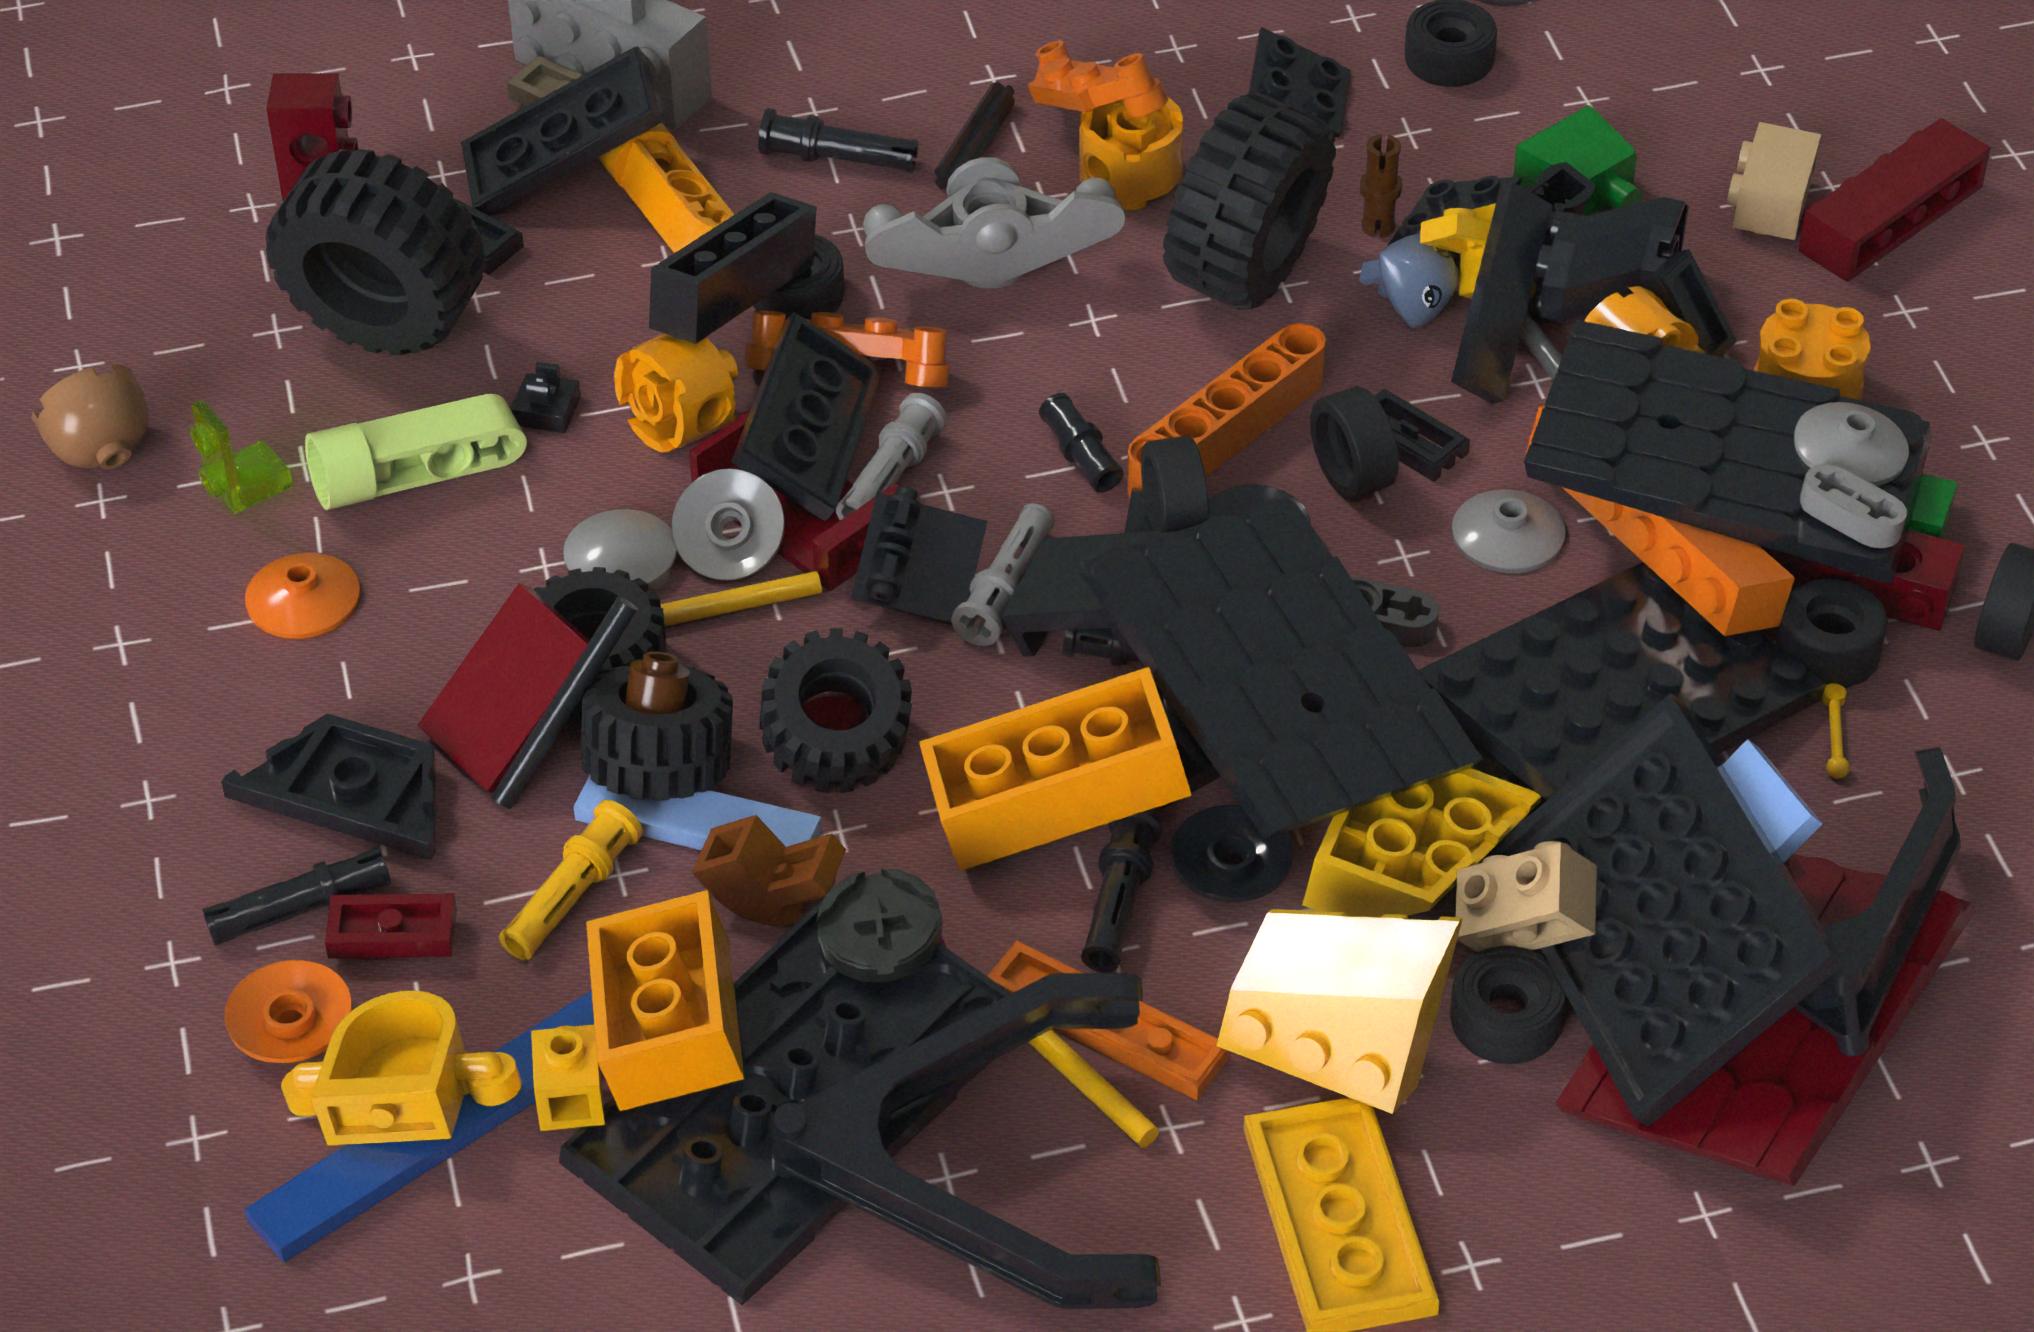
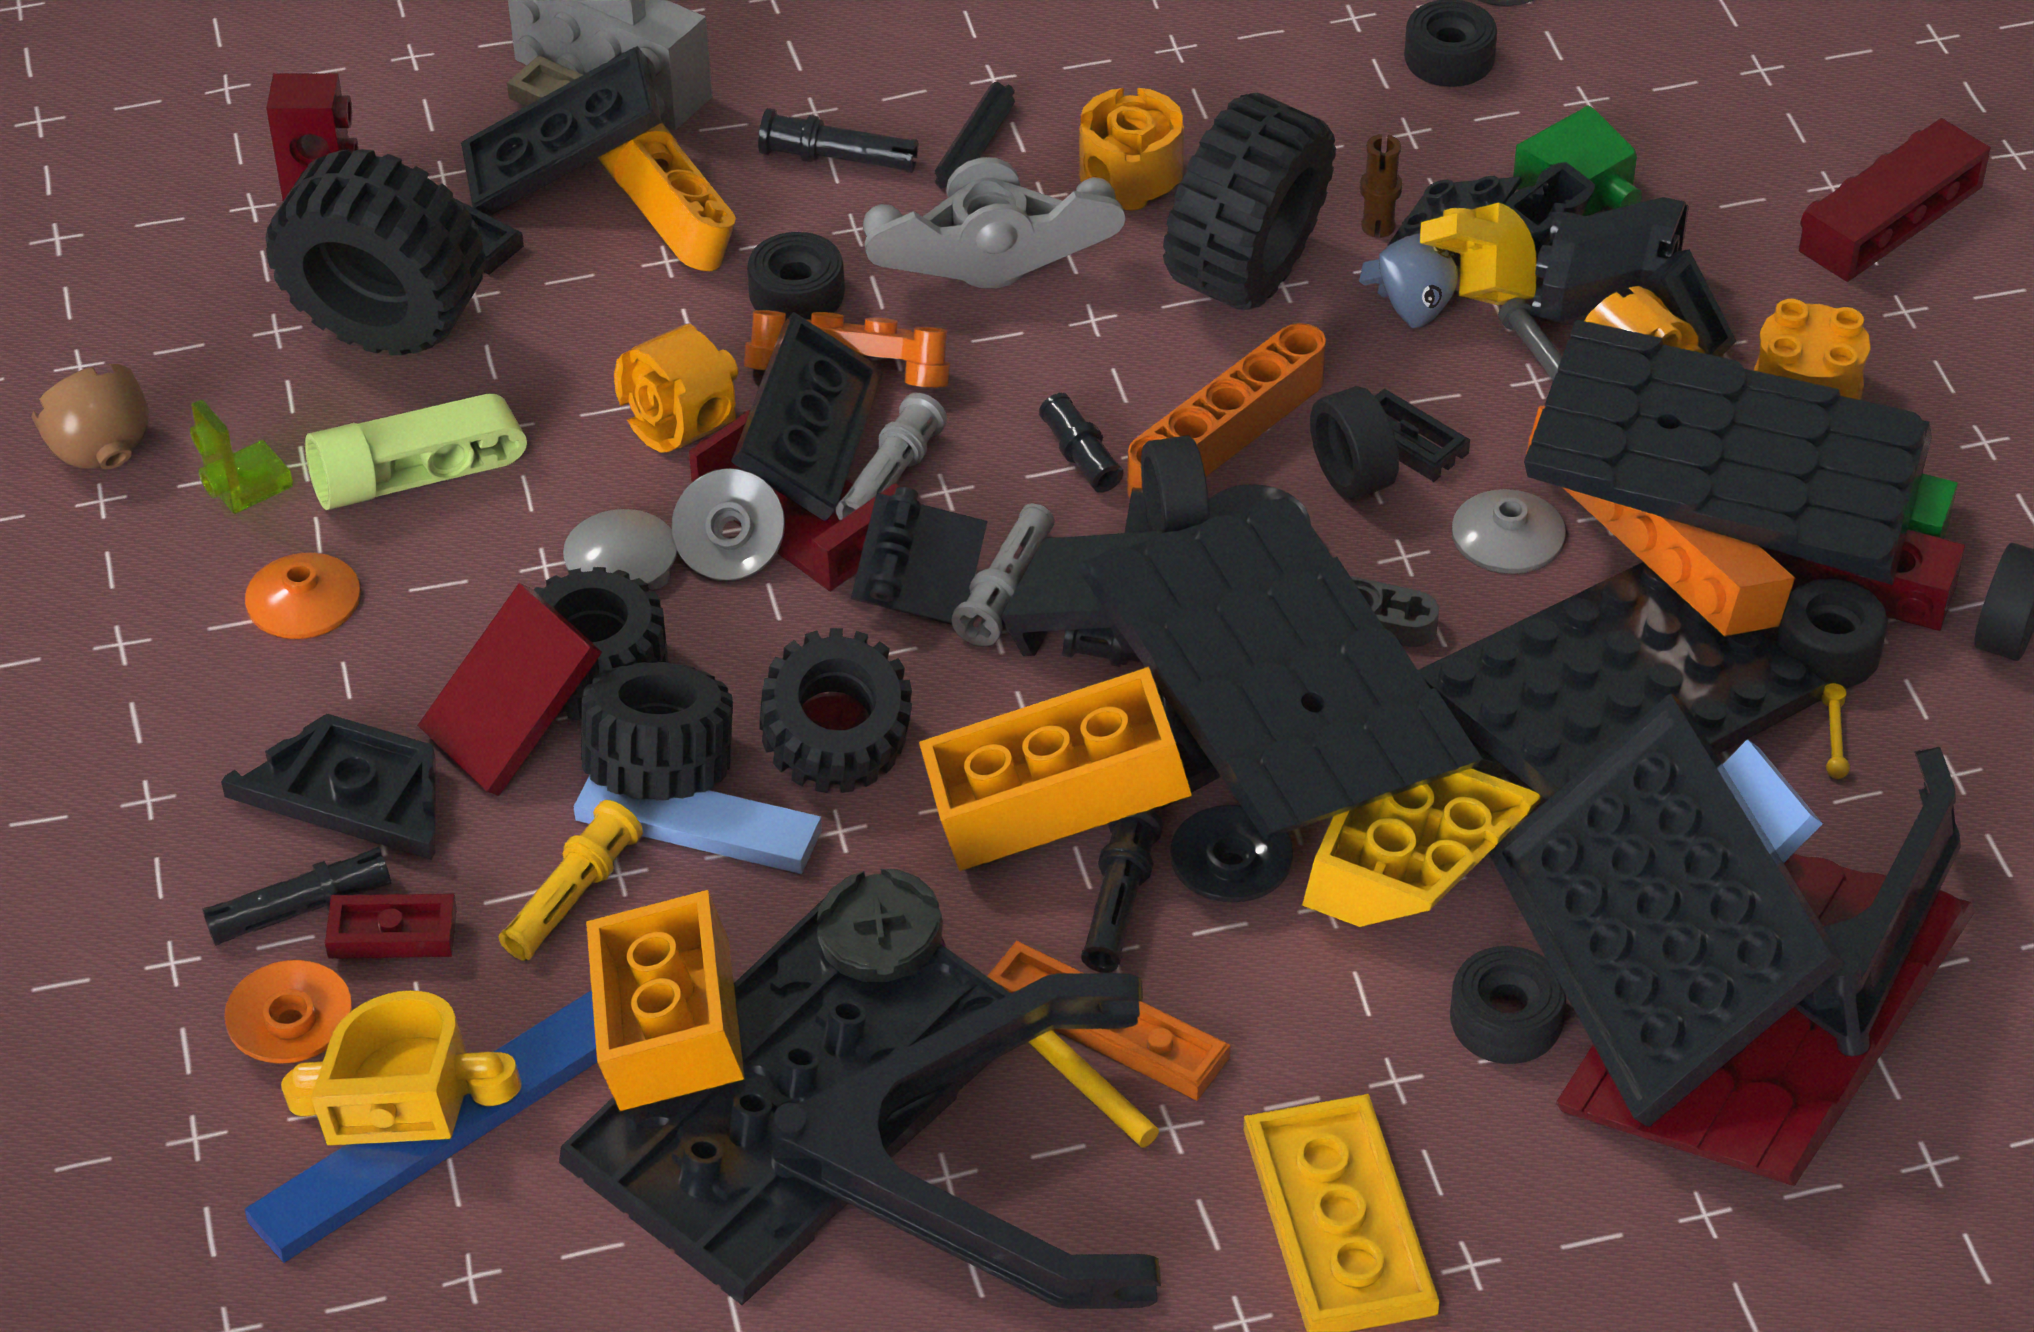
black bar [491,597,638,809] -> none
black tile [511,362,581,433] -> none
yellow brick [531,1024,605,1131] -> none
reddish brown brick [625,652,690,714] -> none
black brick [649,192,817,344] -> none
yellow bar [661,571,822,627] -> none
dark orange brick [692,815,846,926] -> none
orange plate [1027,40,1168,118] -> none
yellow wedge [1217,909,1463,1114] -> none
black hinge [1248,27,1351,138] -> none
black tile [1451,182,1553,404] -> none
tan brick [1455,841,1597,952] -> none
tan brick [1727,122,1821,240] -> none
light grey dish [1793,402,1909,486] -> none
light grey beam [1800,464,1907,548] -> none

